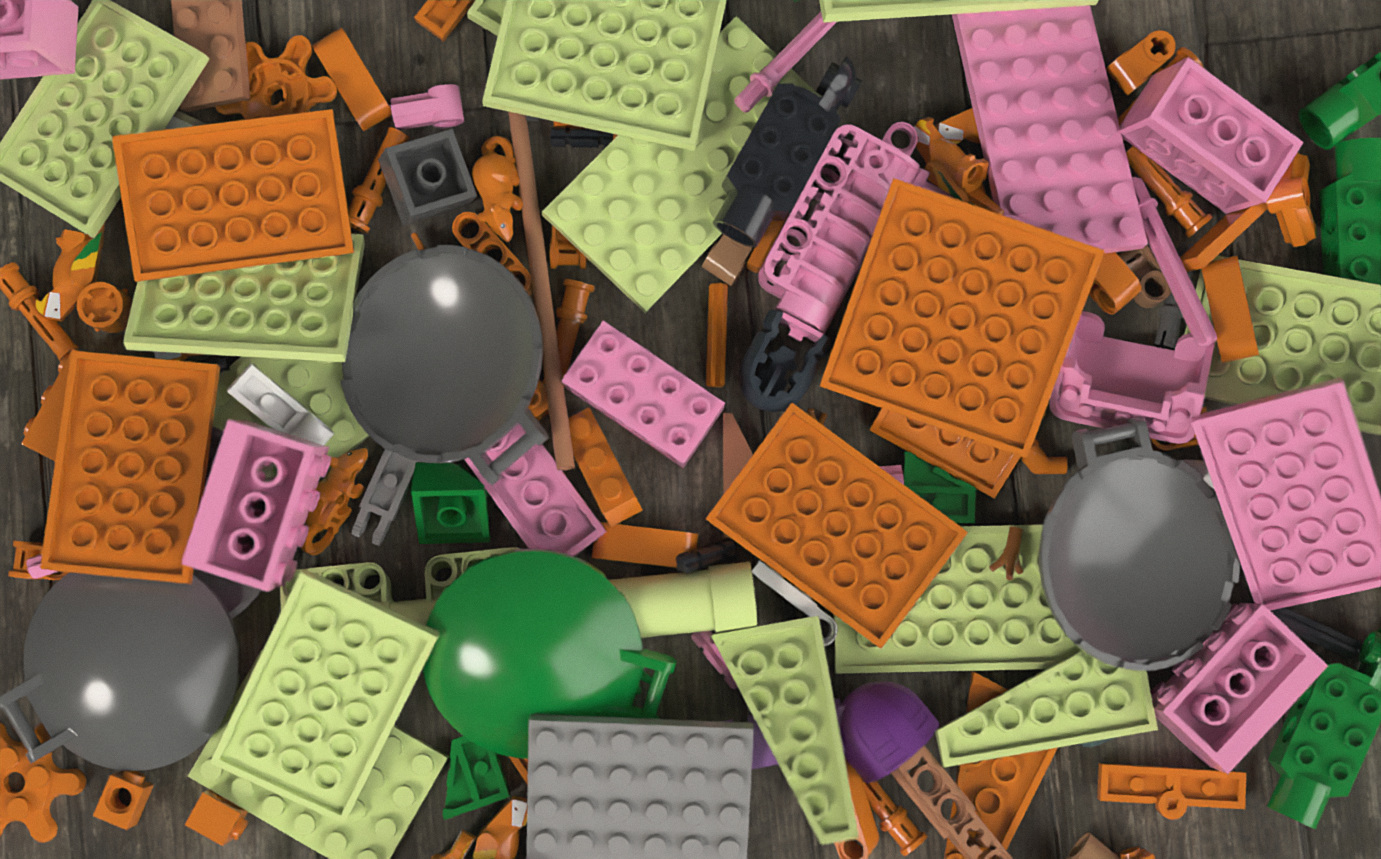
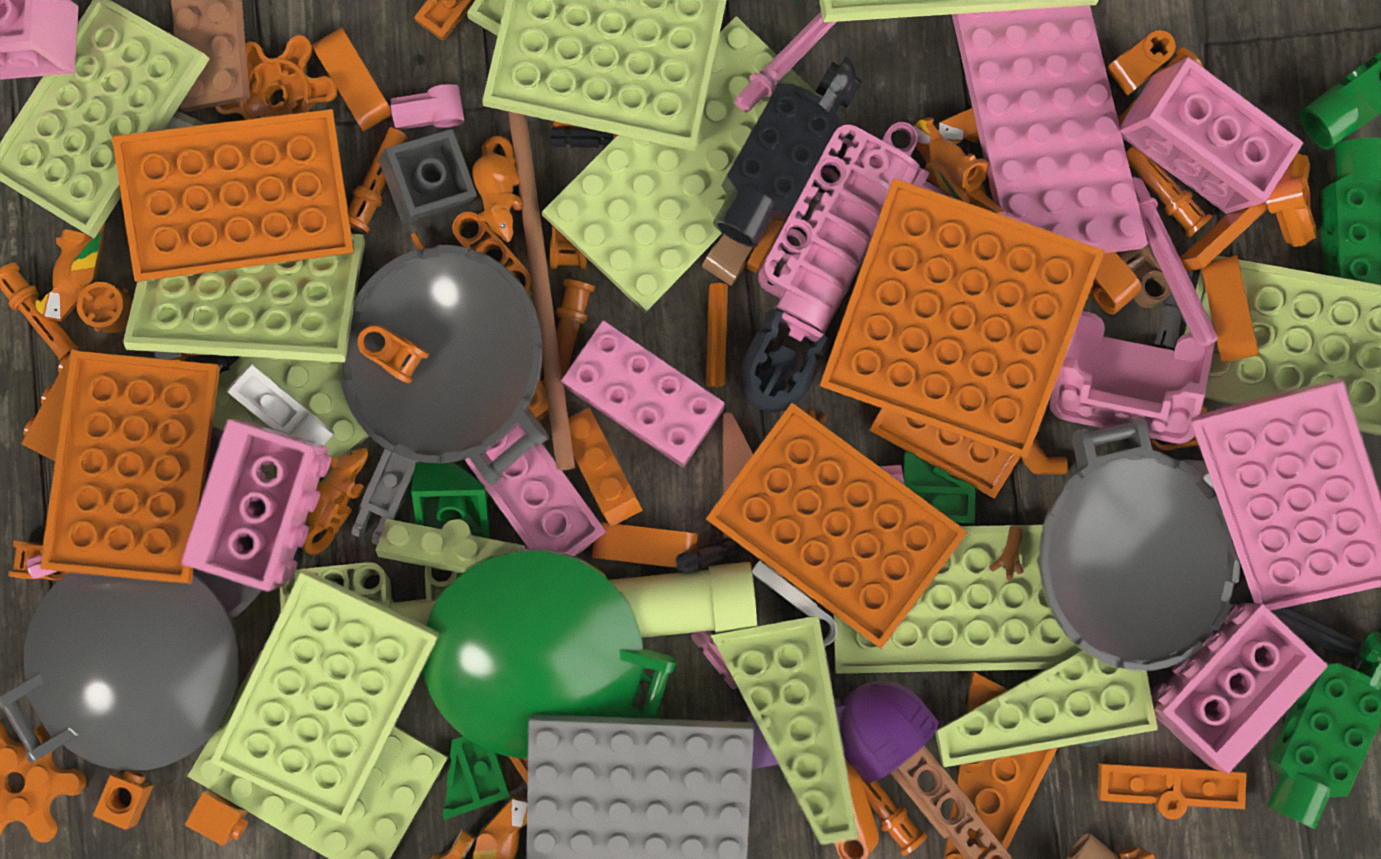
none -> orange piece [358,323,429,384]
none -> yellowish green hinge [376,519,526,574]

